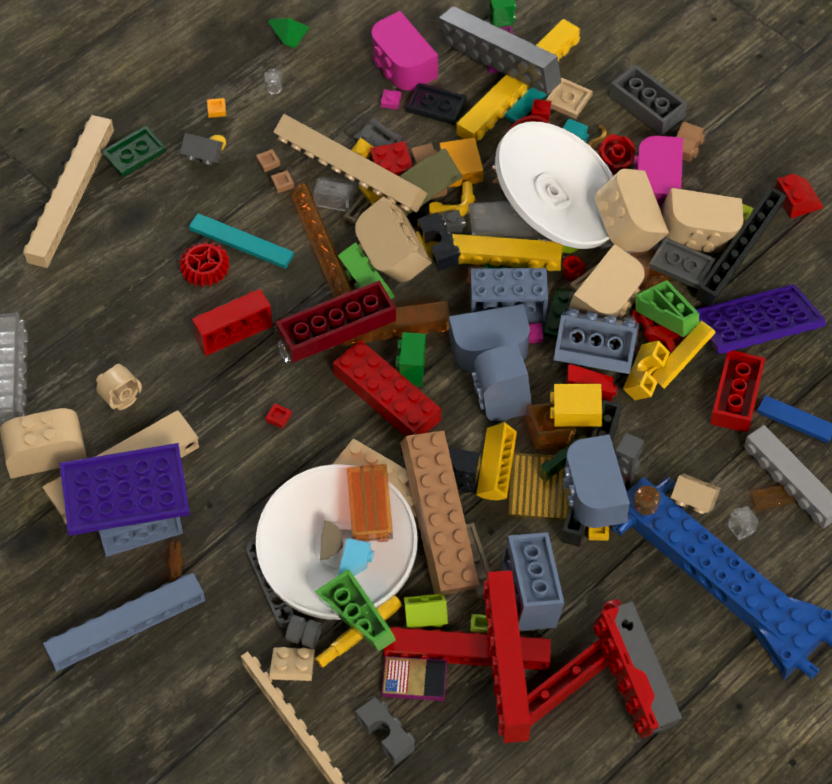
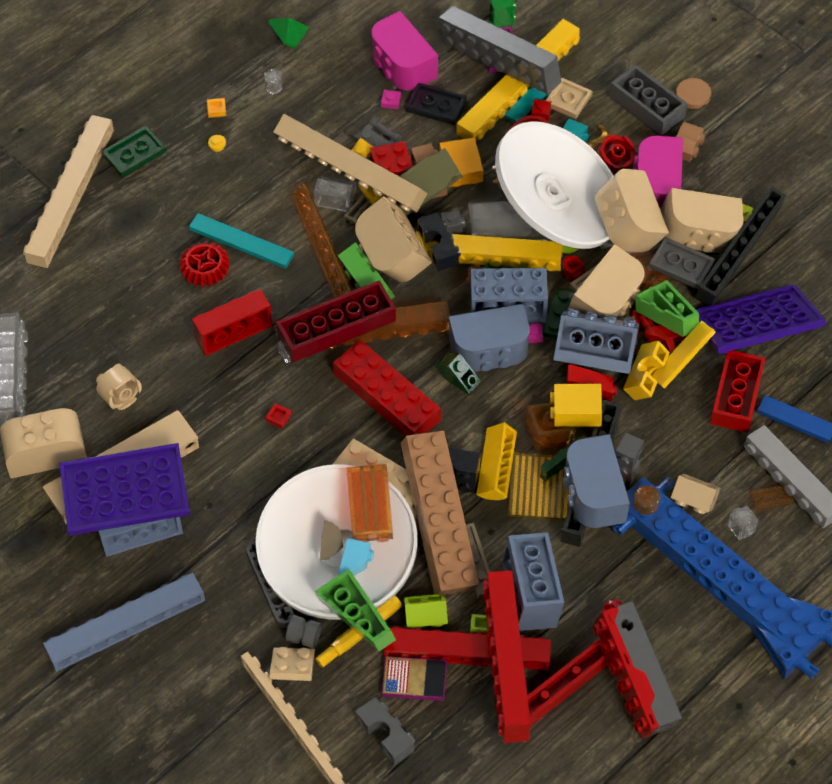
clear orange pin [168,542,184,582] -> none
dark grey brick [180,133,223,165] -> none
medium nougat plate [256,149,280,172] -> none
medium nougat plate [271,170,294,193] -> none
green brick [396,332,426,386] -> none
yellow piece [429,181,475,217] -> none
sand blue brick [472,342,533,422] -> none
yellow plate [588,526,609,541] -> none
red slope [775,173,823,219] -> none
none -> dark green slope [436,353,481,394]
none -> medium nougat tile [676,78,711,109]

